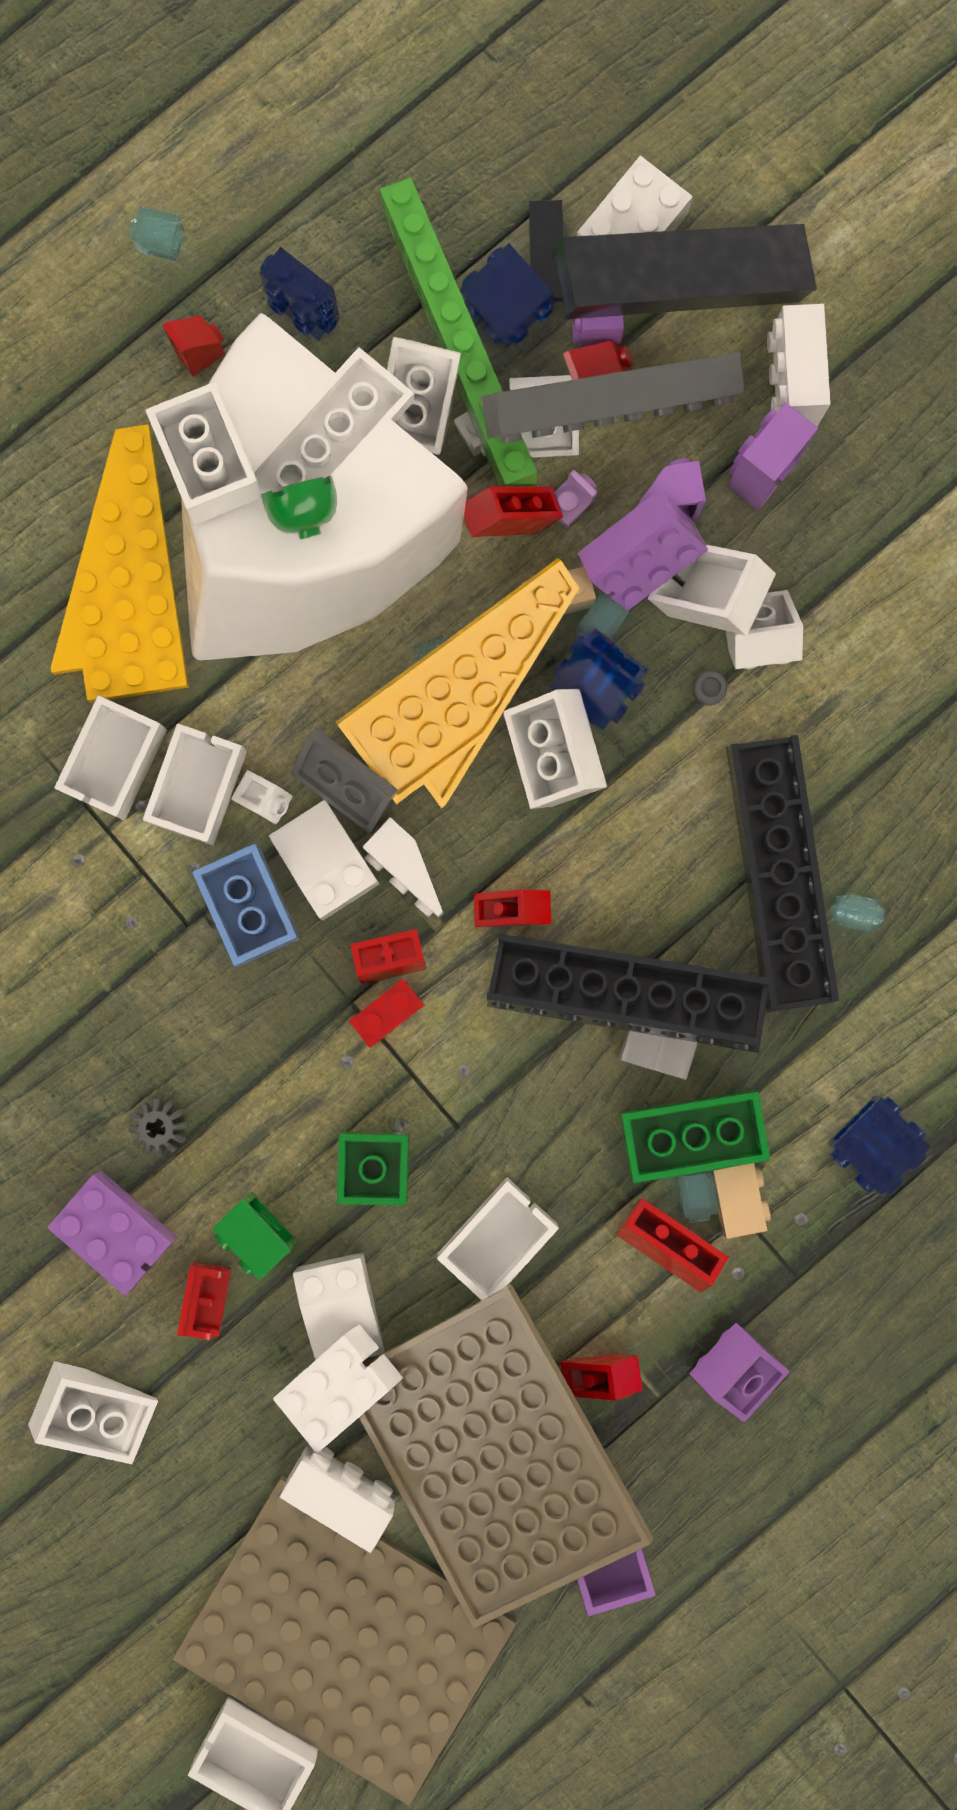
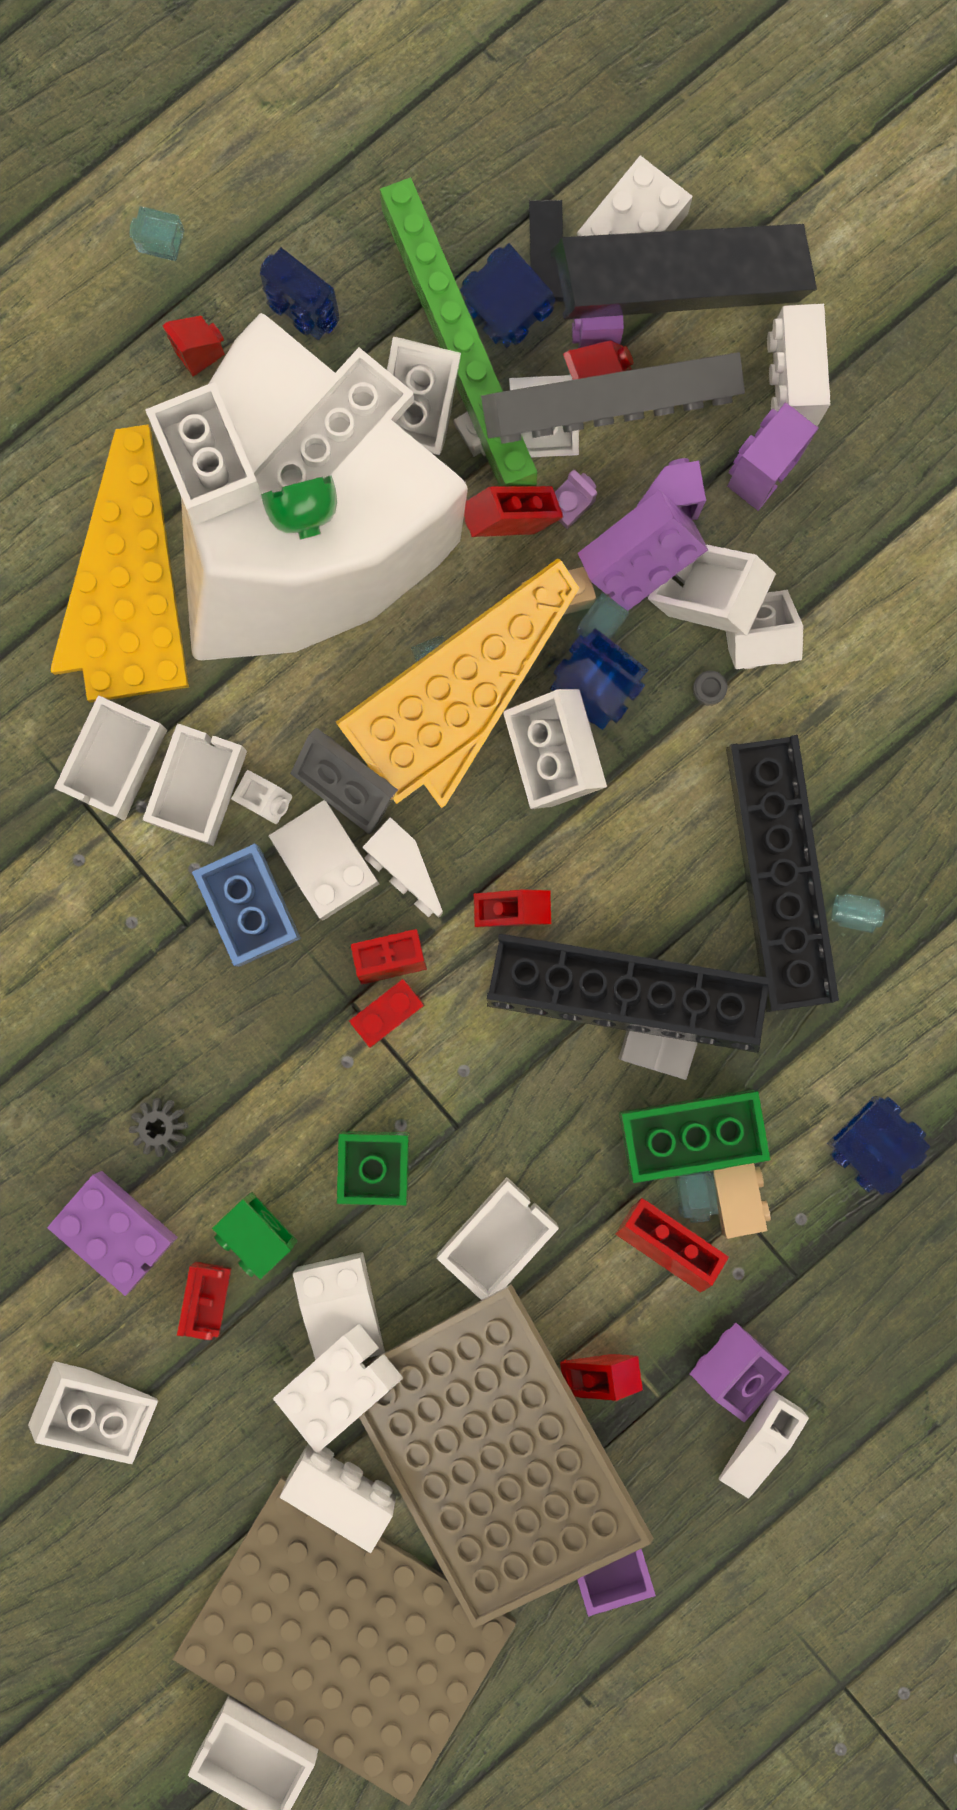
none -> white slope [719,1390,809,1499]

